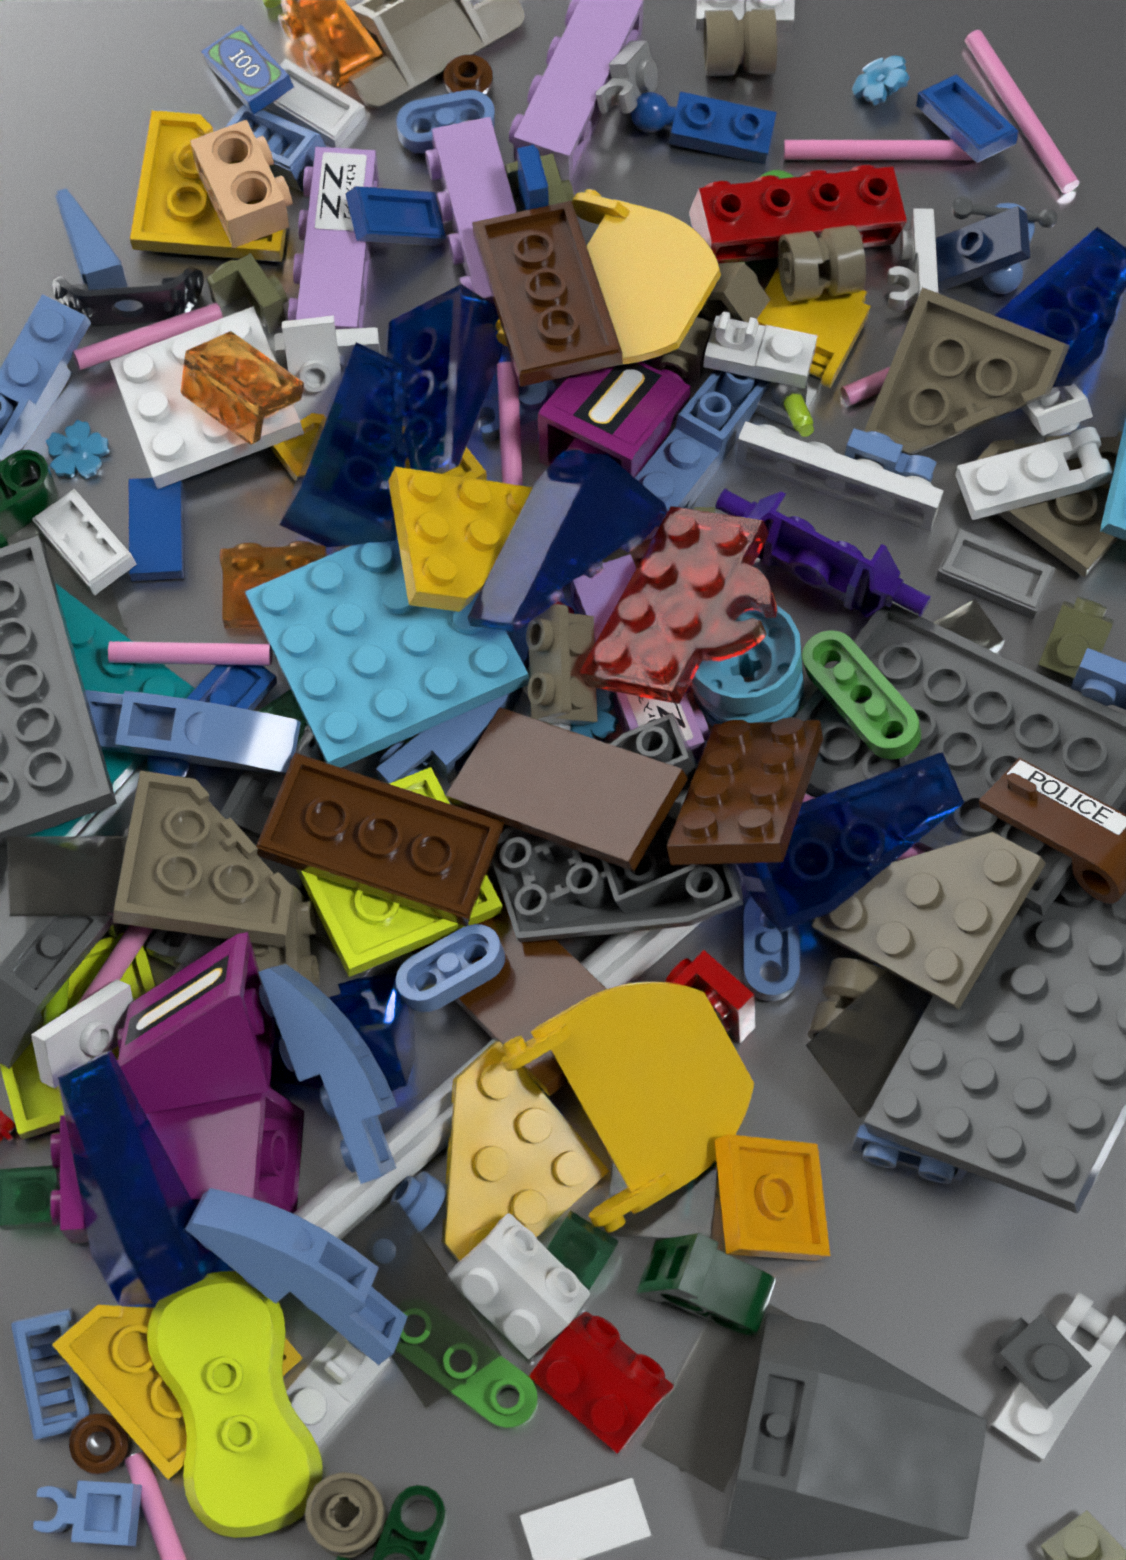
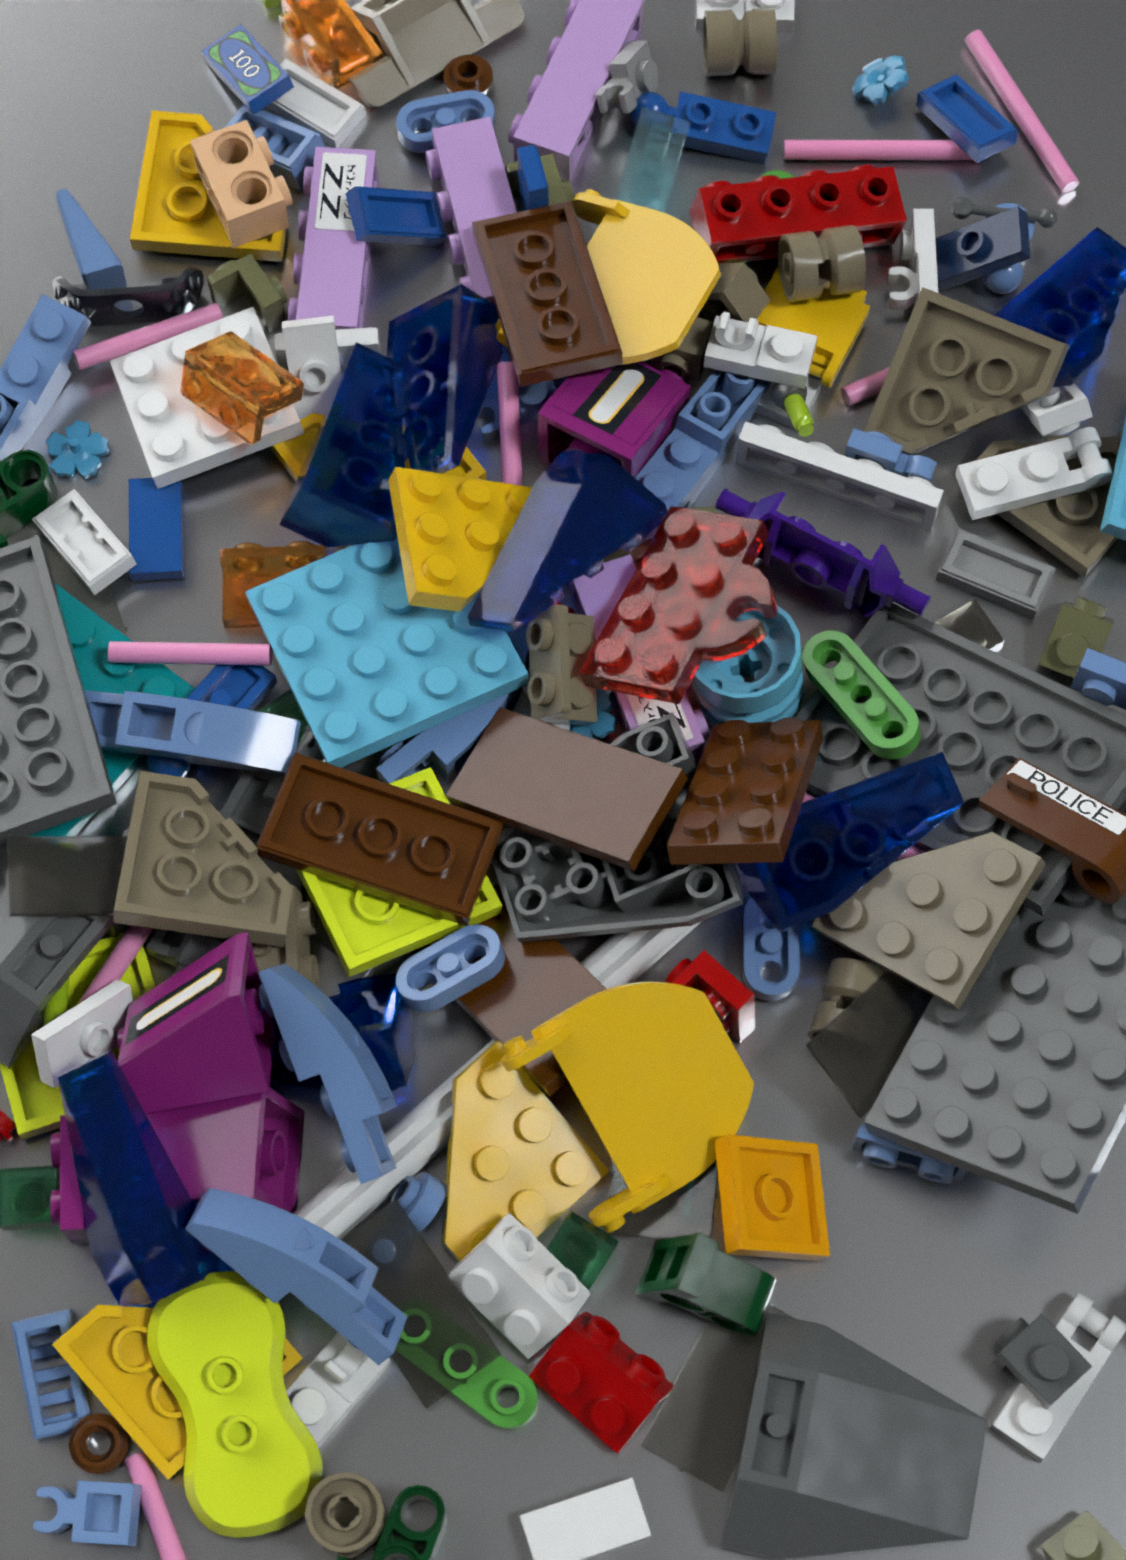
none -> clear light blue plate [615,107,691,212]

